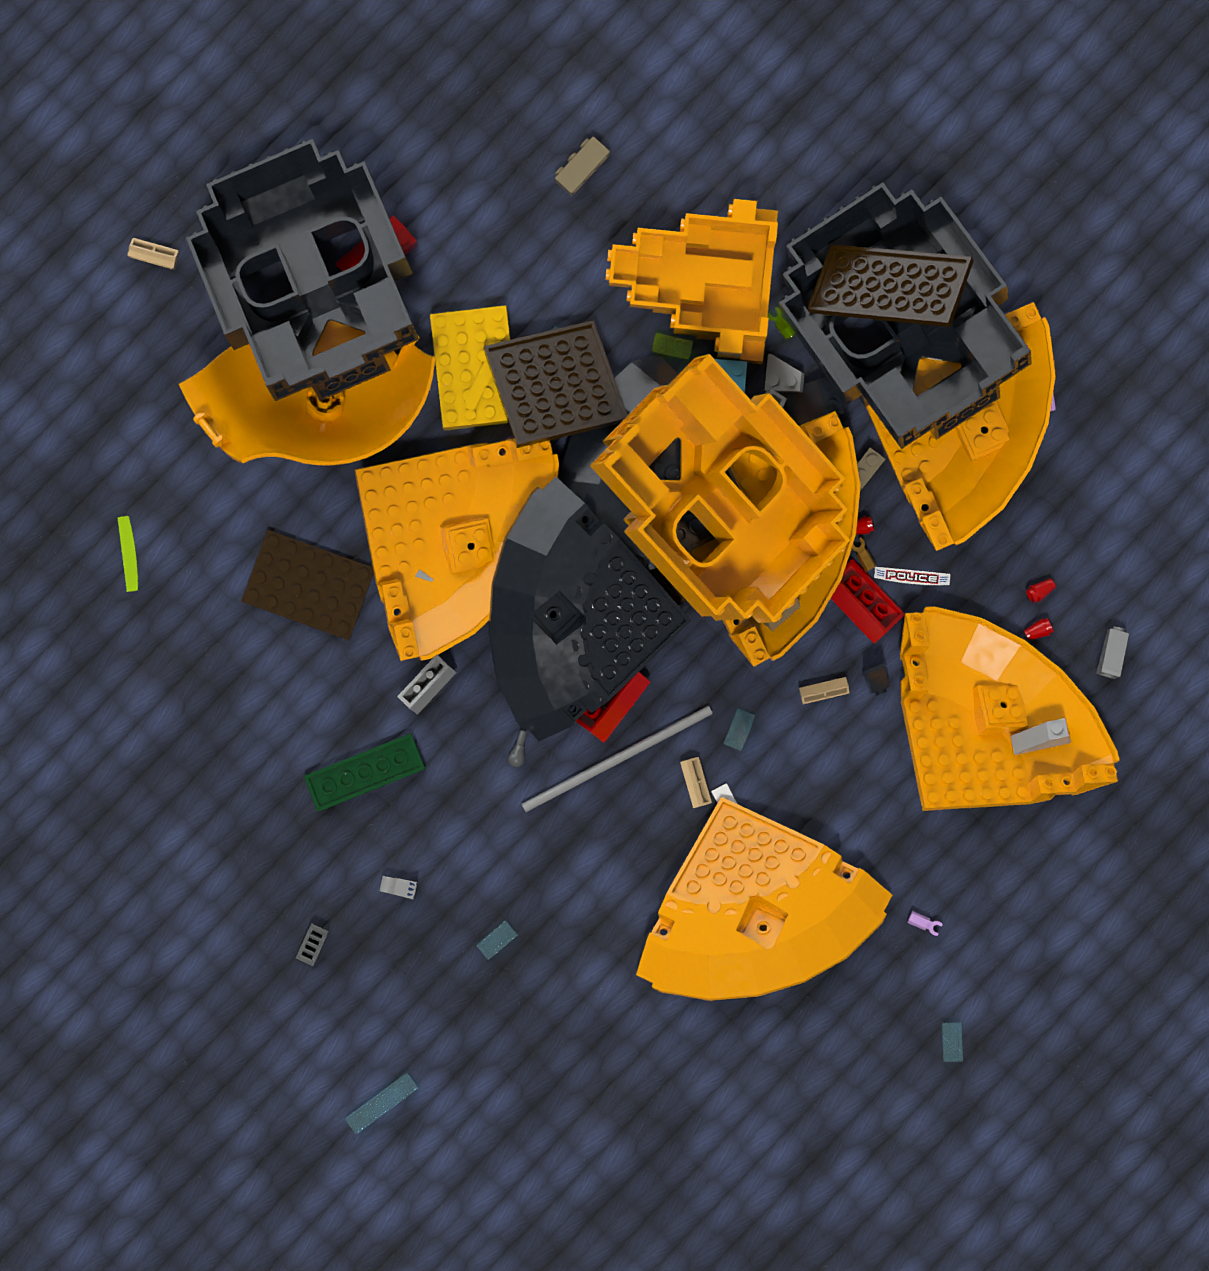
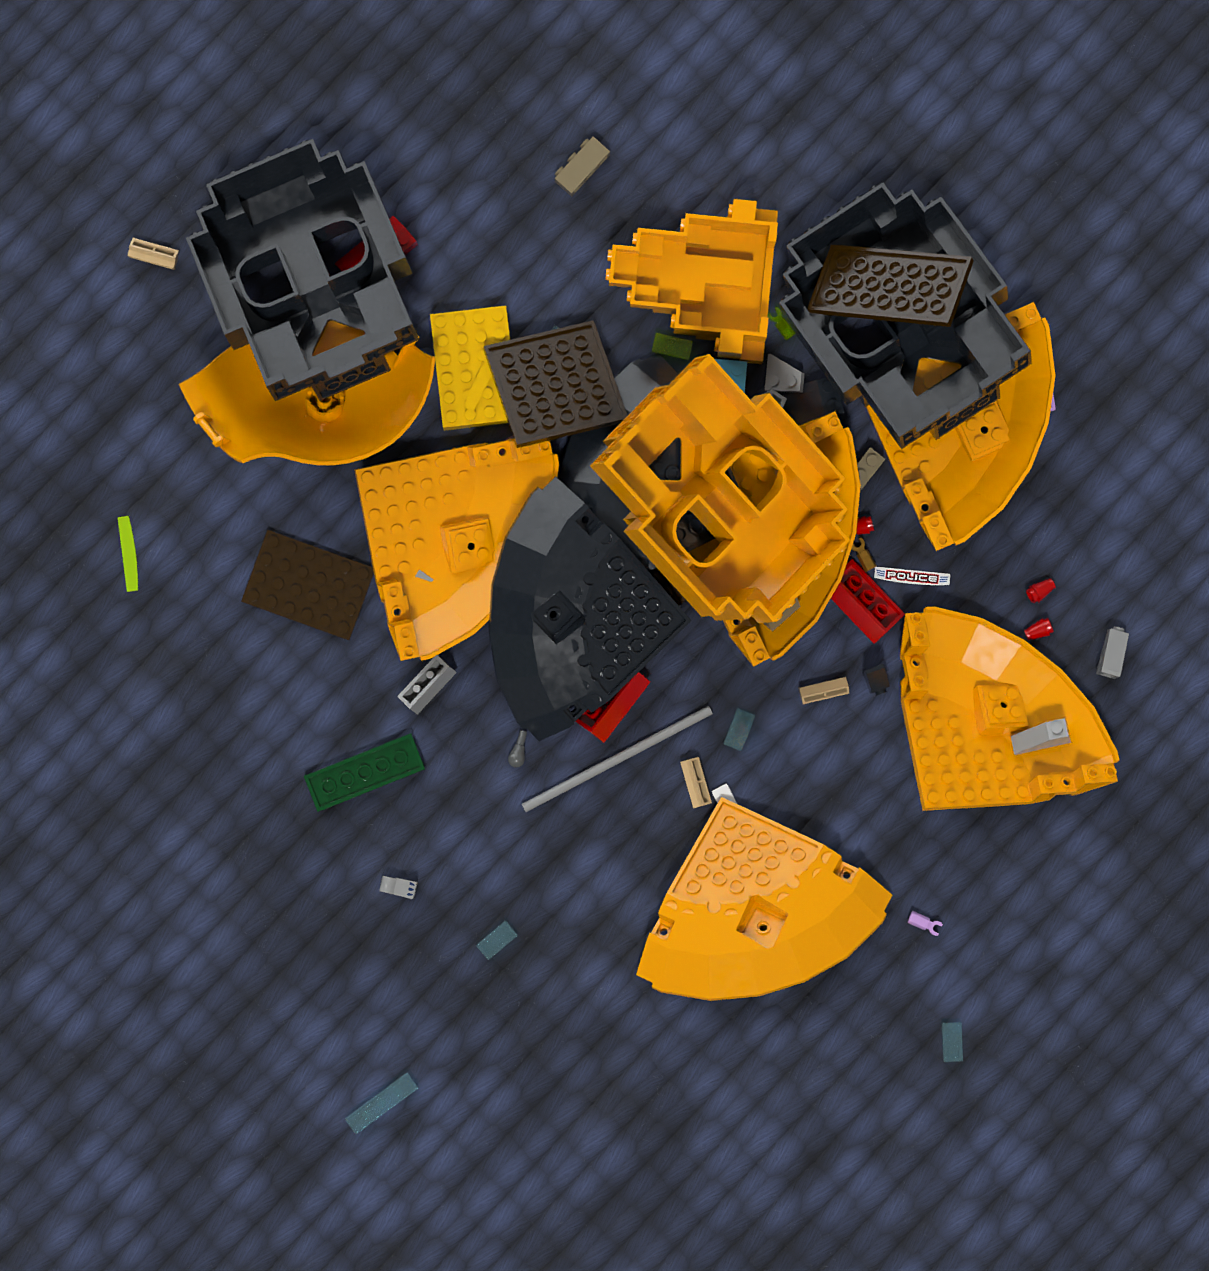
dark grey slope [296,923,330,966] -> none

